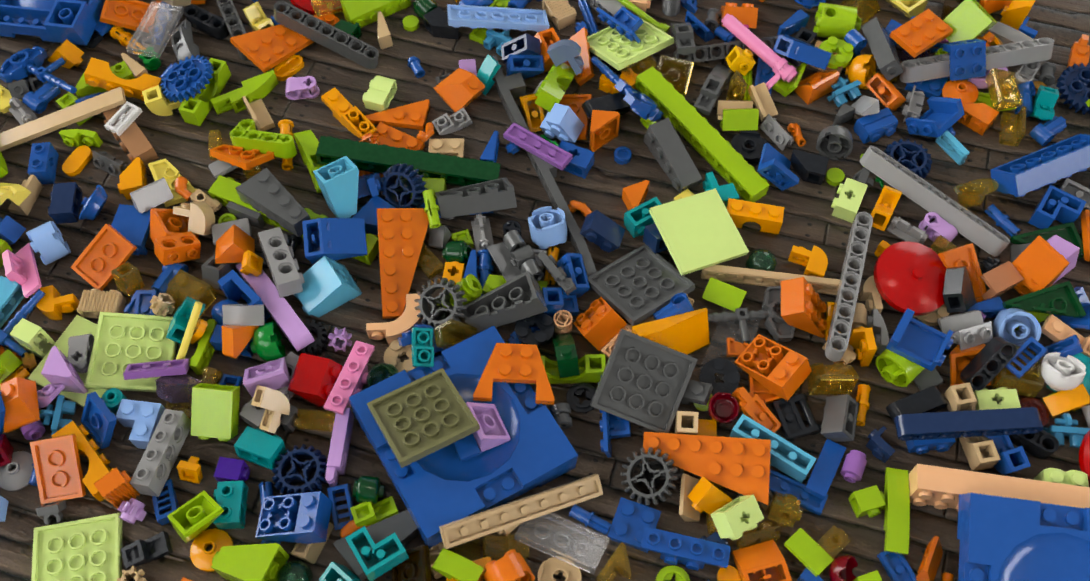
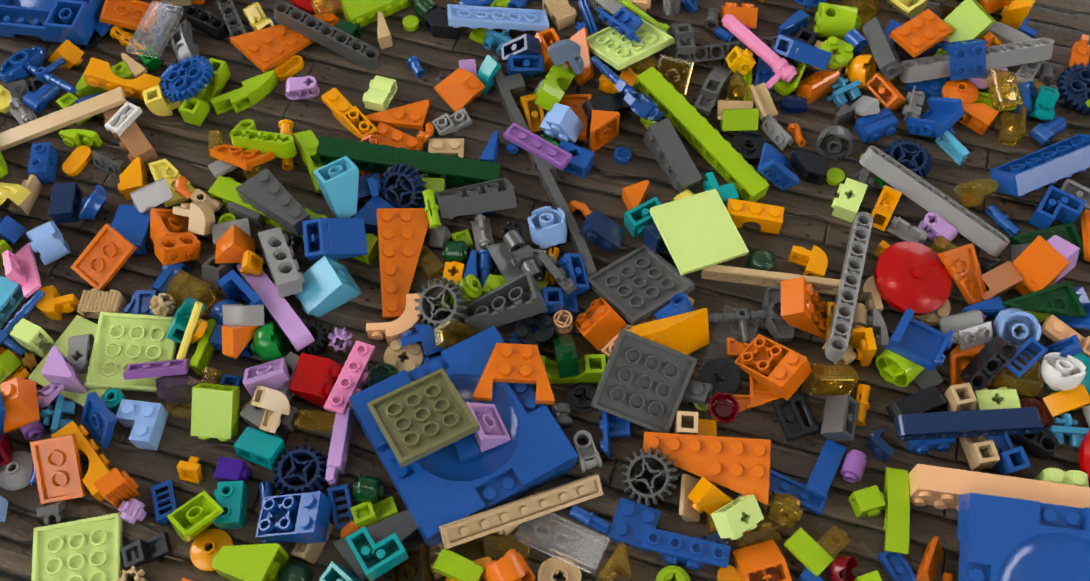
clear yellow brick [111,262,145,296] -> none
light grey brick [130,409,191,497] -> none
tan panel [242,96,275,131] -> none
teal slope [412,327,434,367] -> none
blue slope [685,10,715,43] -> none
lime panel [702,277,747,312] -> none
medium azure brick [729,414,816,483] -> none
orange hinge [732,386,782,433] -> none
slope [943,266,977,313] -> none
none -> light grey piece [573,430,602,473]
none -> clear blue brick [780,96,807,114]

